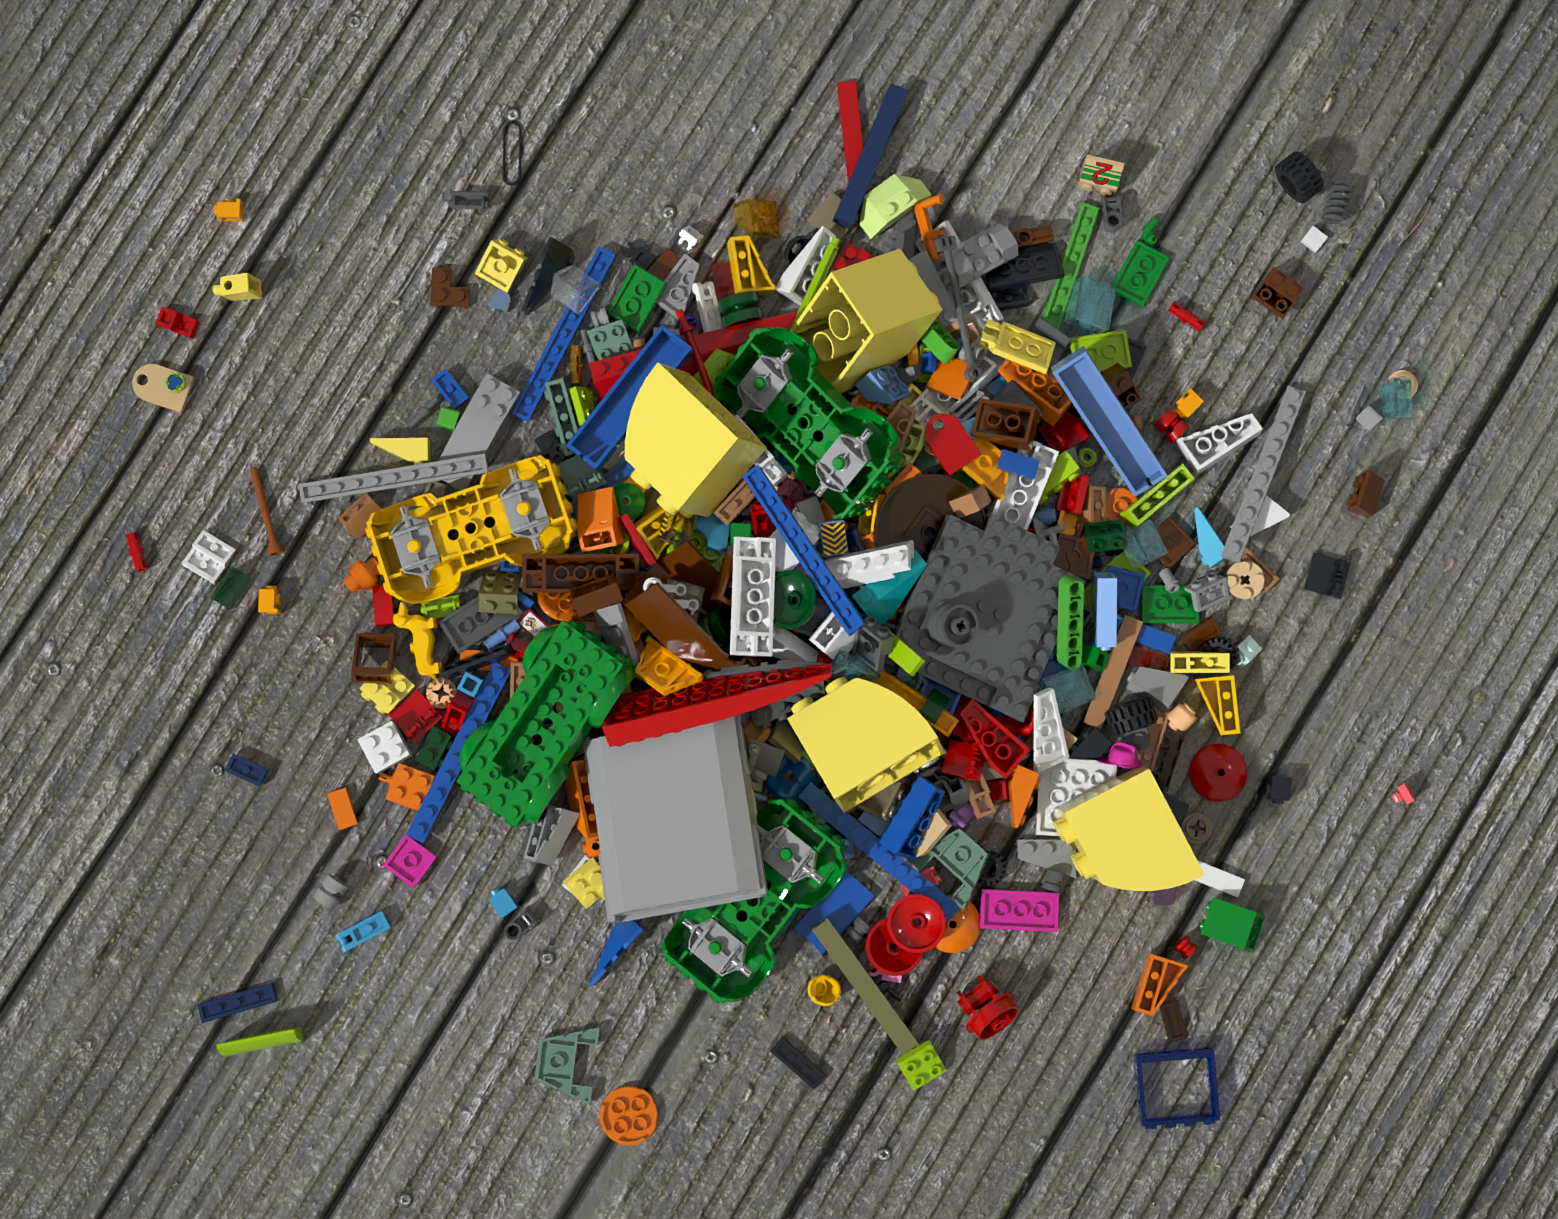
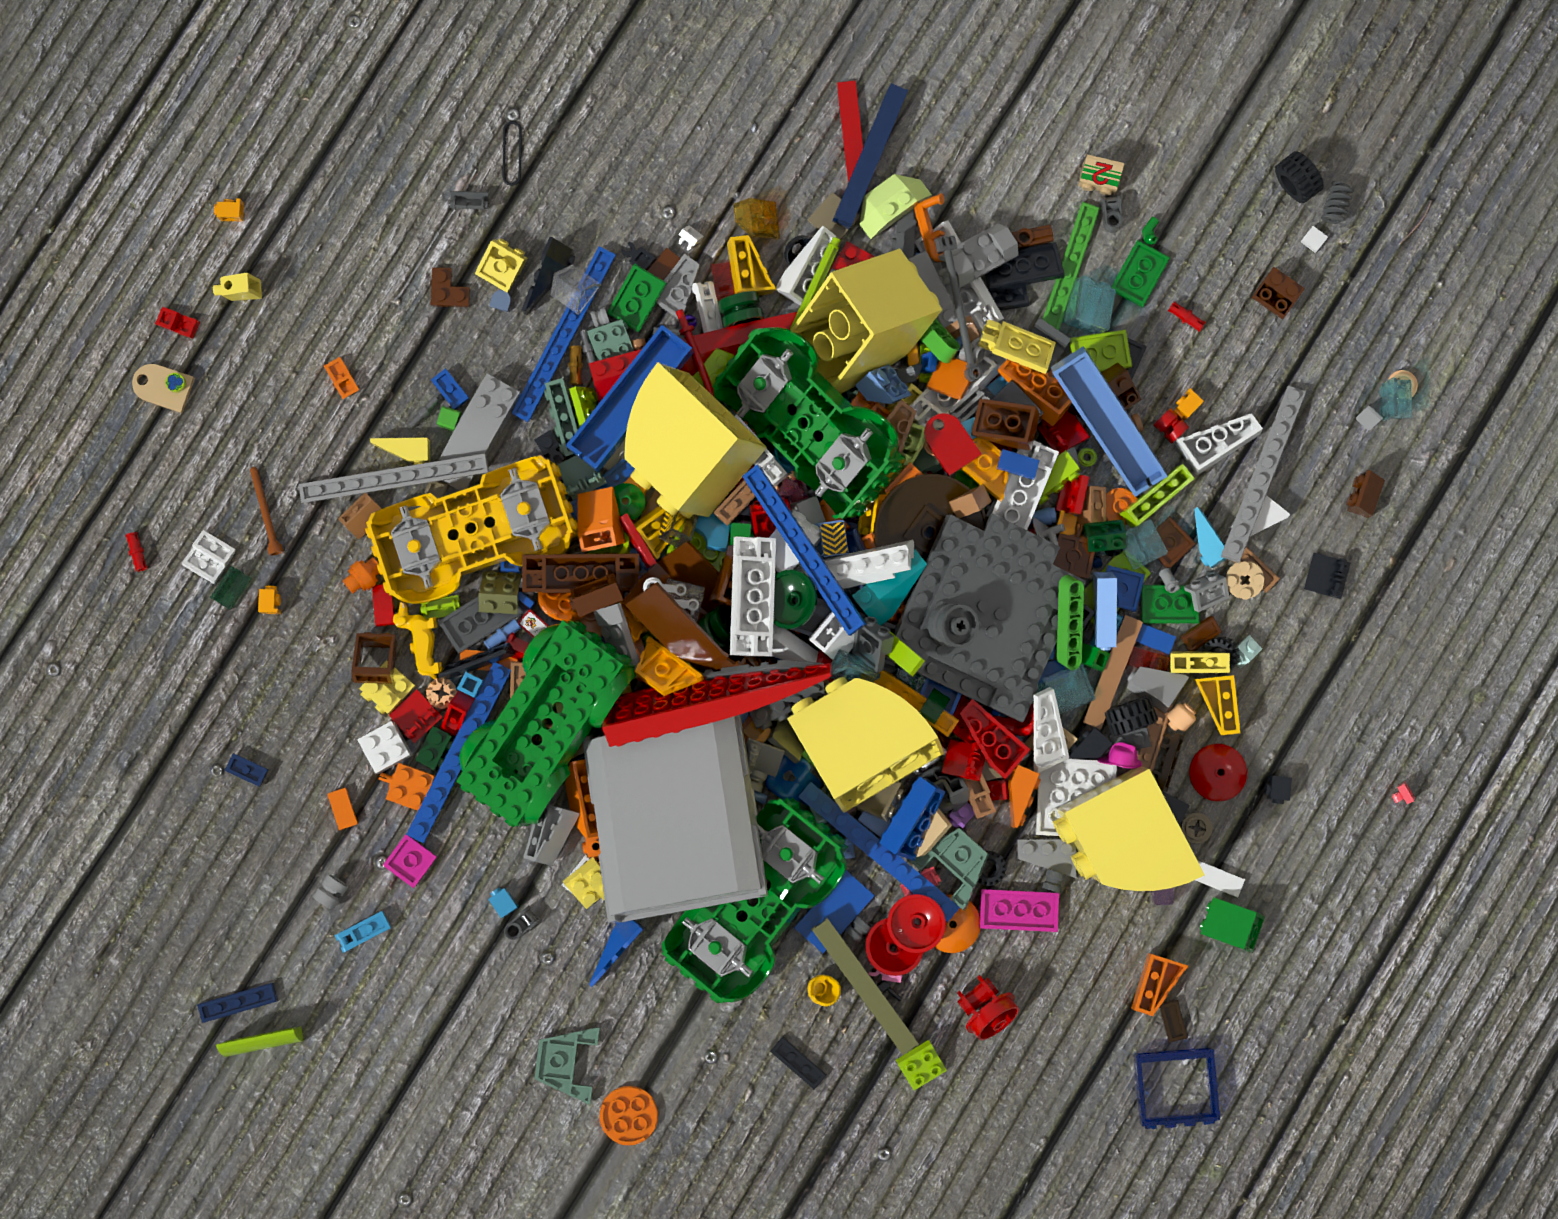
red wheel [1173,935,1198,960] -> none
none -> orange slope [324,357,359,399]

